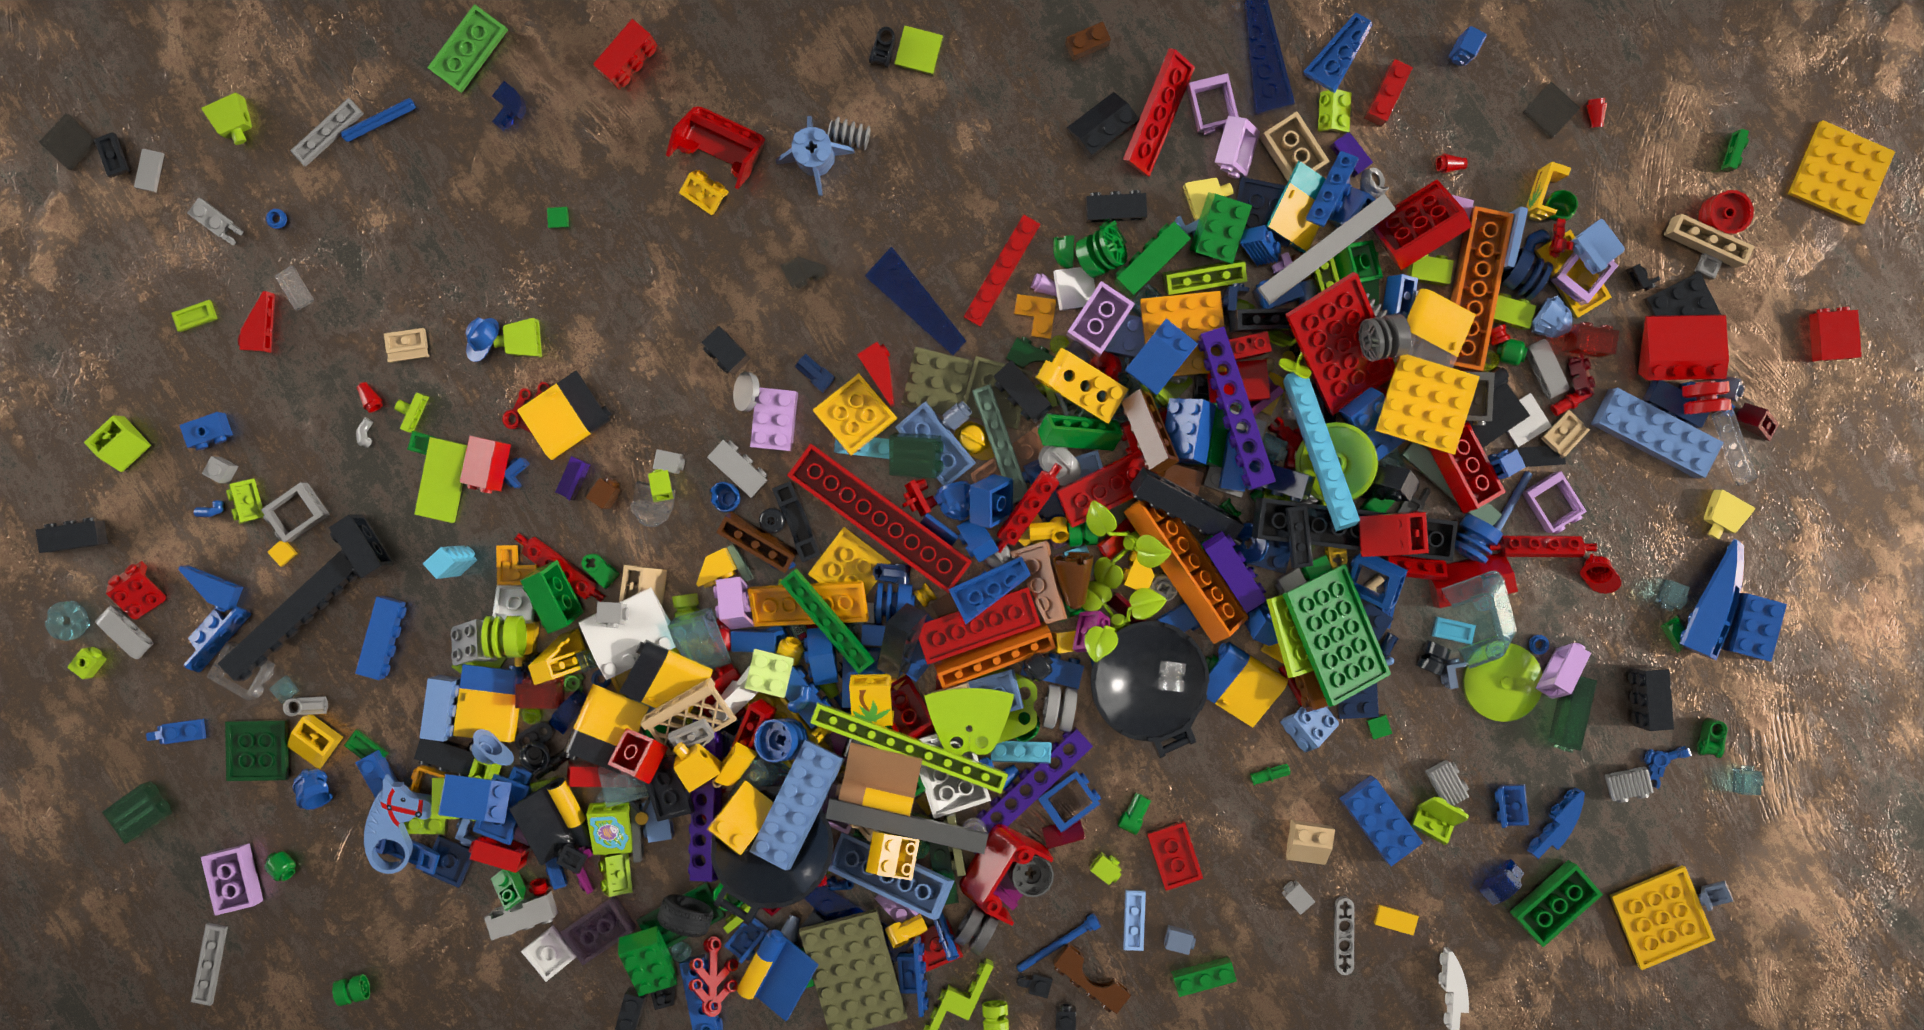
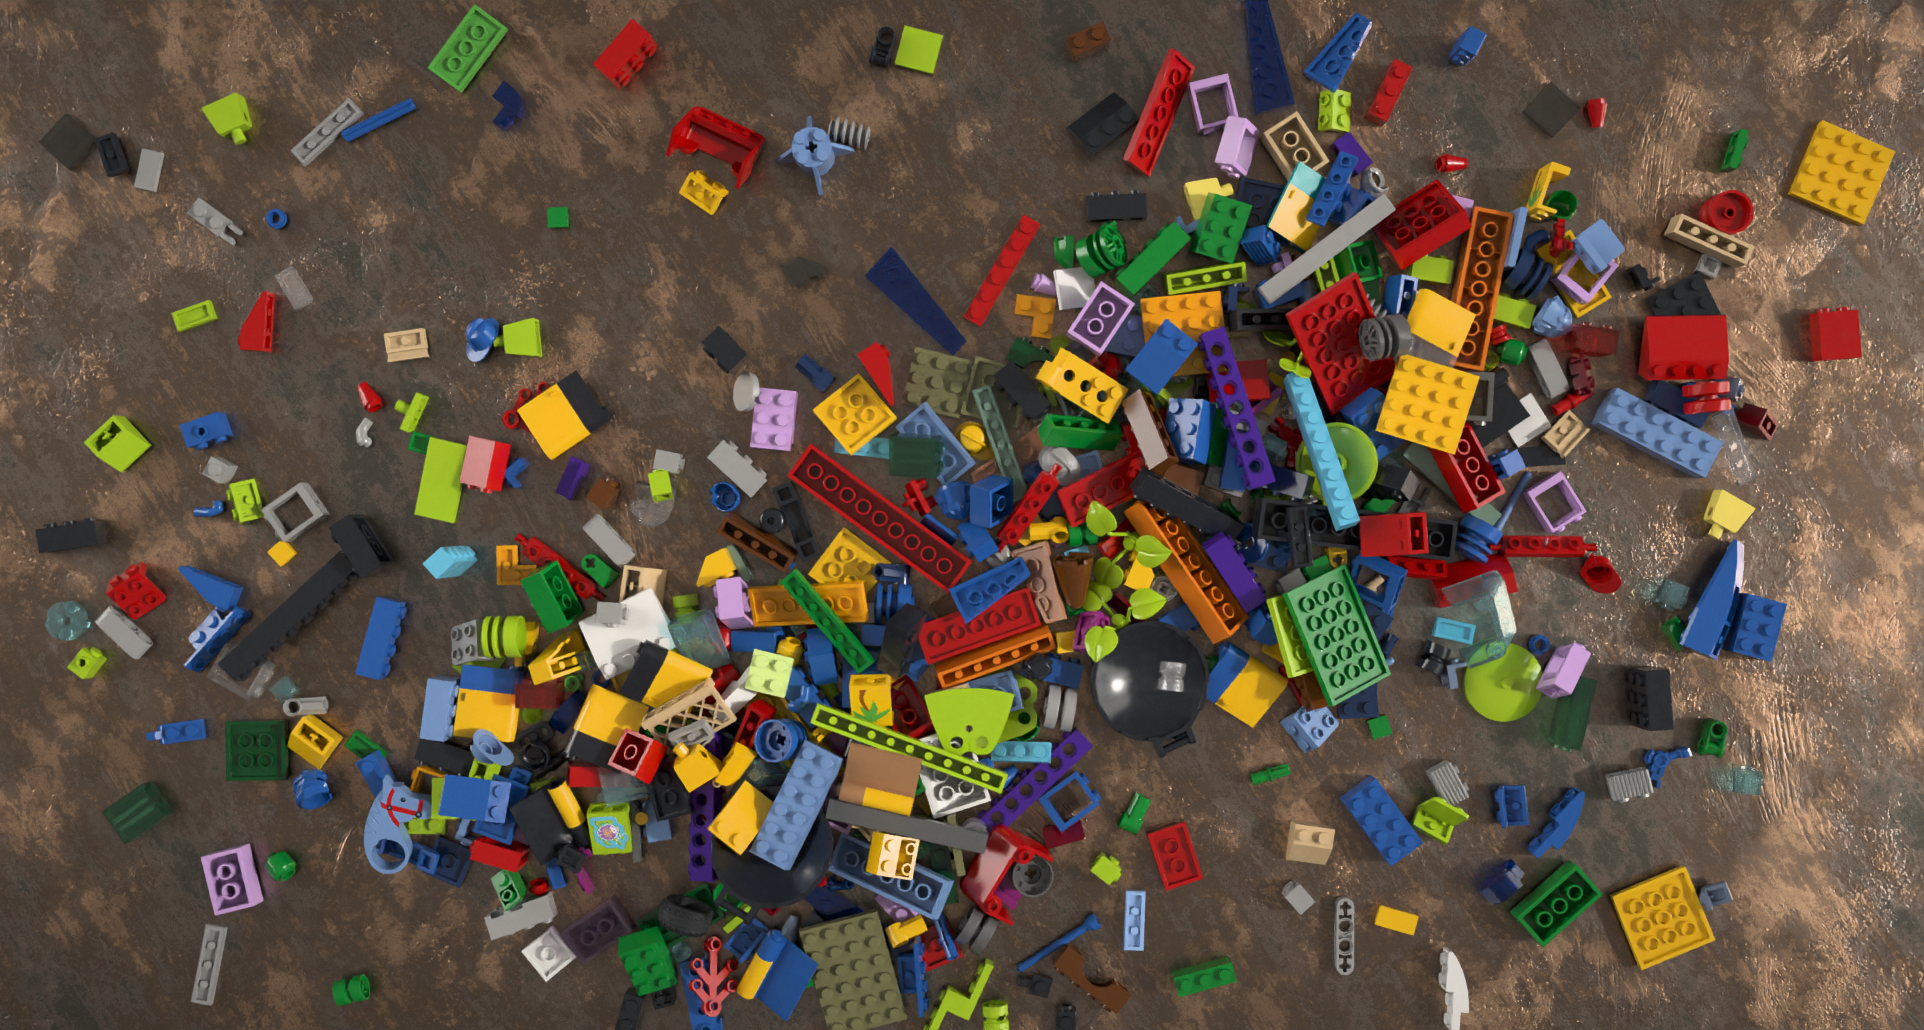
white tile [492,585,535,623] -> none
lime bracket [598,853,633,897] -> none
yellow wheel [913,583,937,607] -> none
sand blue brick [942,401,972,430] -> none
sand blue brick [1164,925,1196,955] -> none
red window [1229,331,1272,361] -> none
none -> light grey beam [582,513,637,568]

